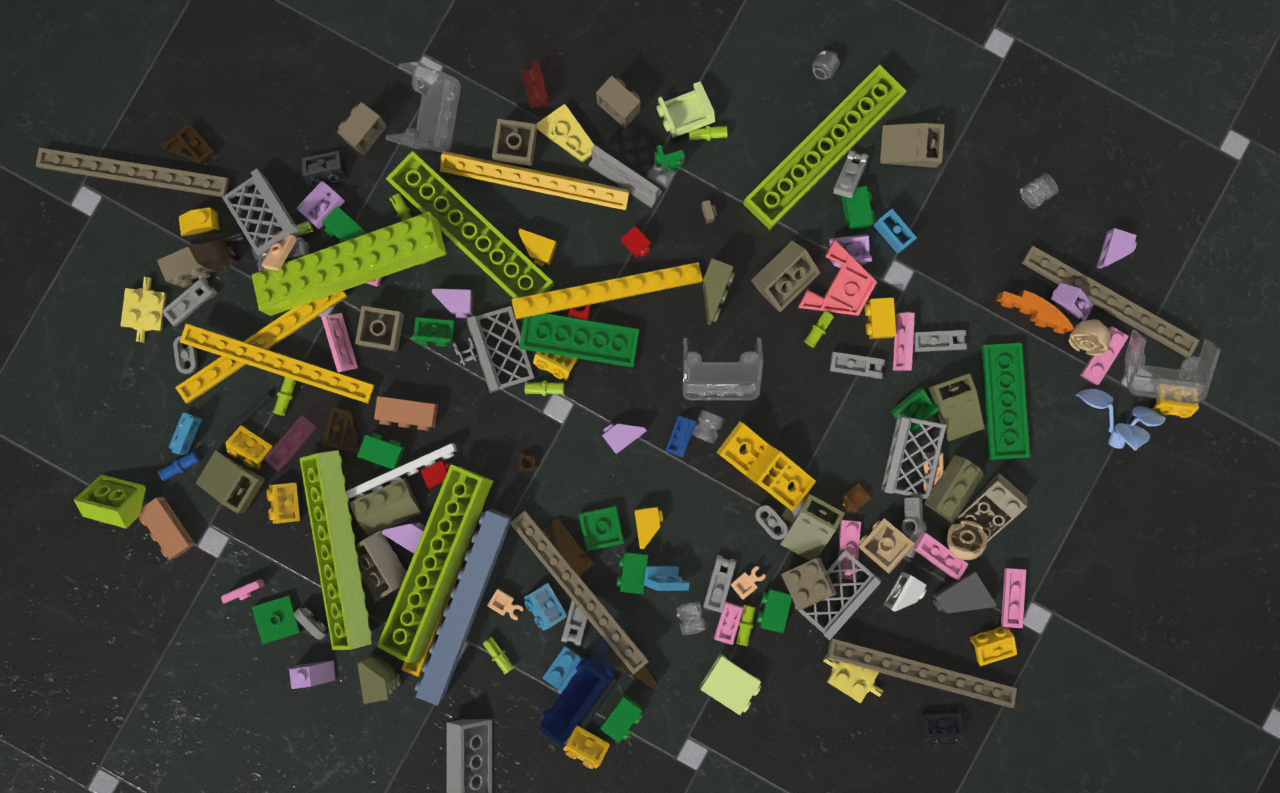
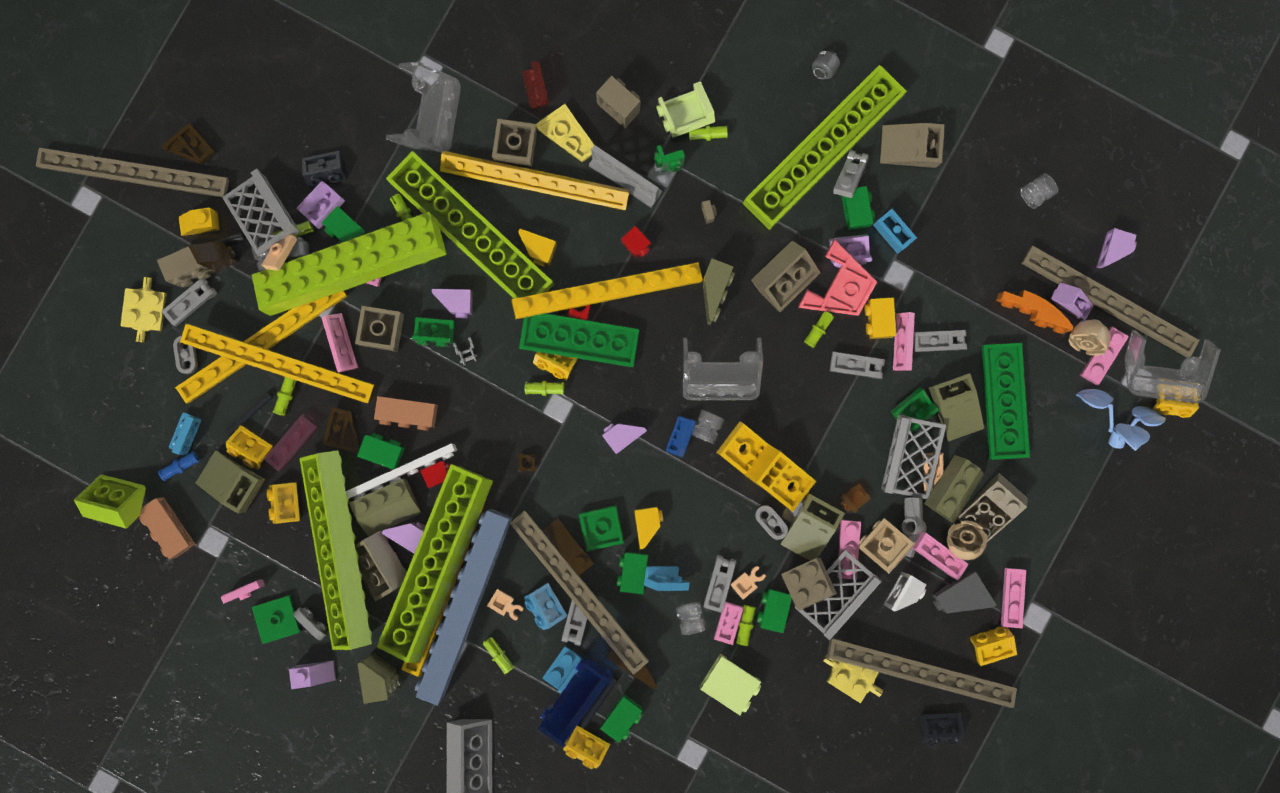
dark tan brick [337,102,387,155] -> none
light grey fence [467,306,534,393] -> none

